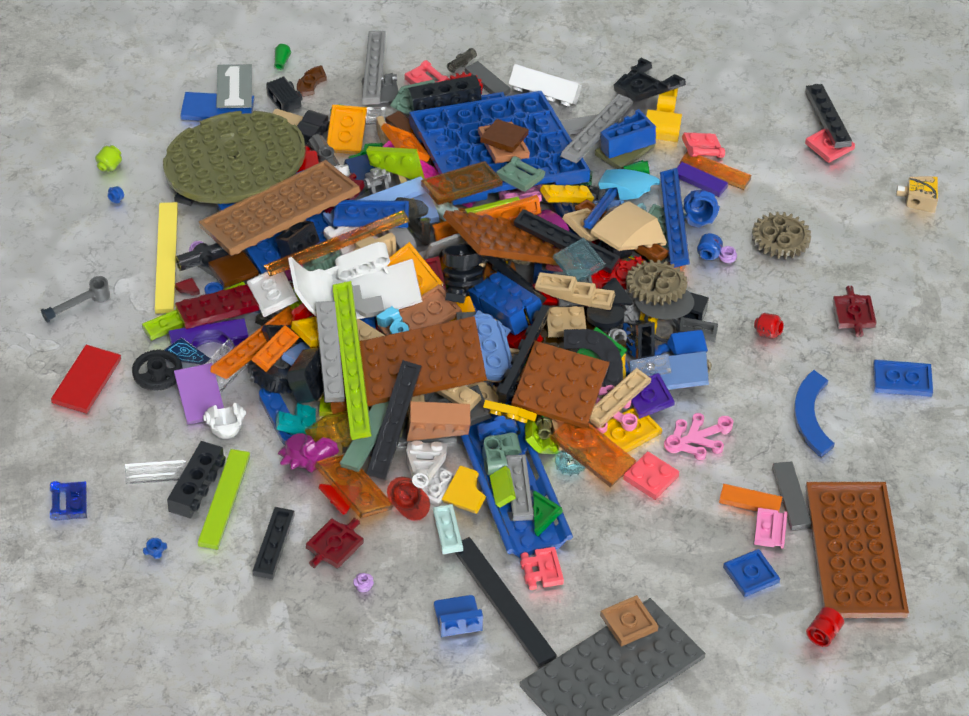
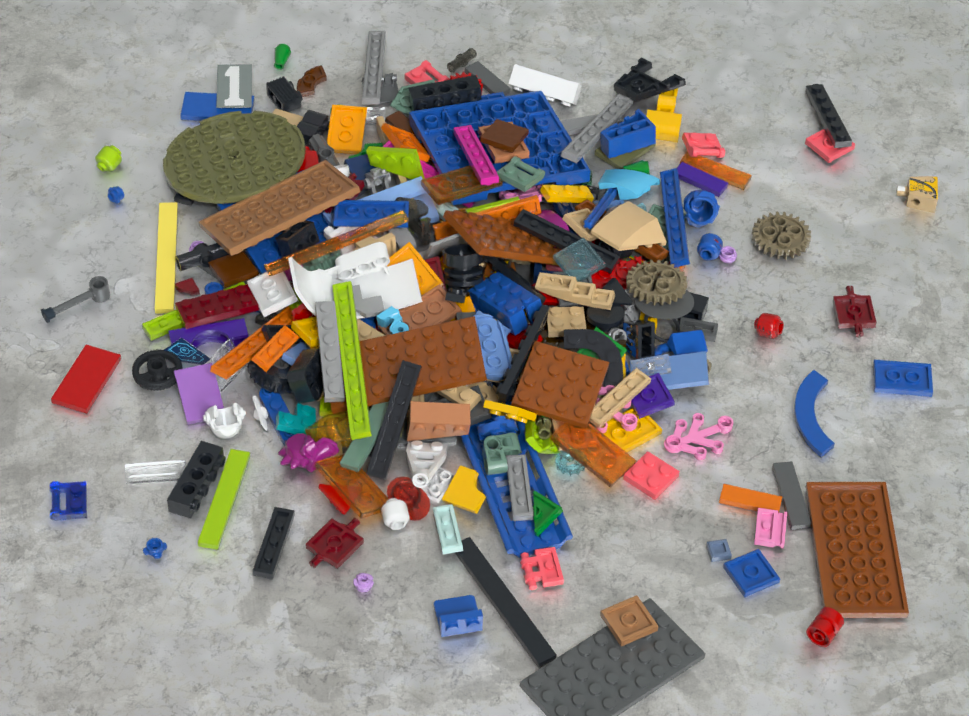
lime tile [490,466,516,508] -> none
none -> white piece [252,396,268,431]
none -> white head [381,498,410,530]
none -> dark pink plate [454,125,499,185]
none -> sand blue tile [706,539,732,562]

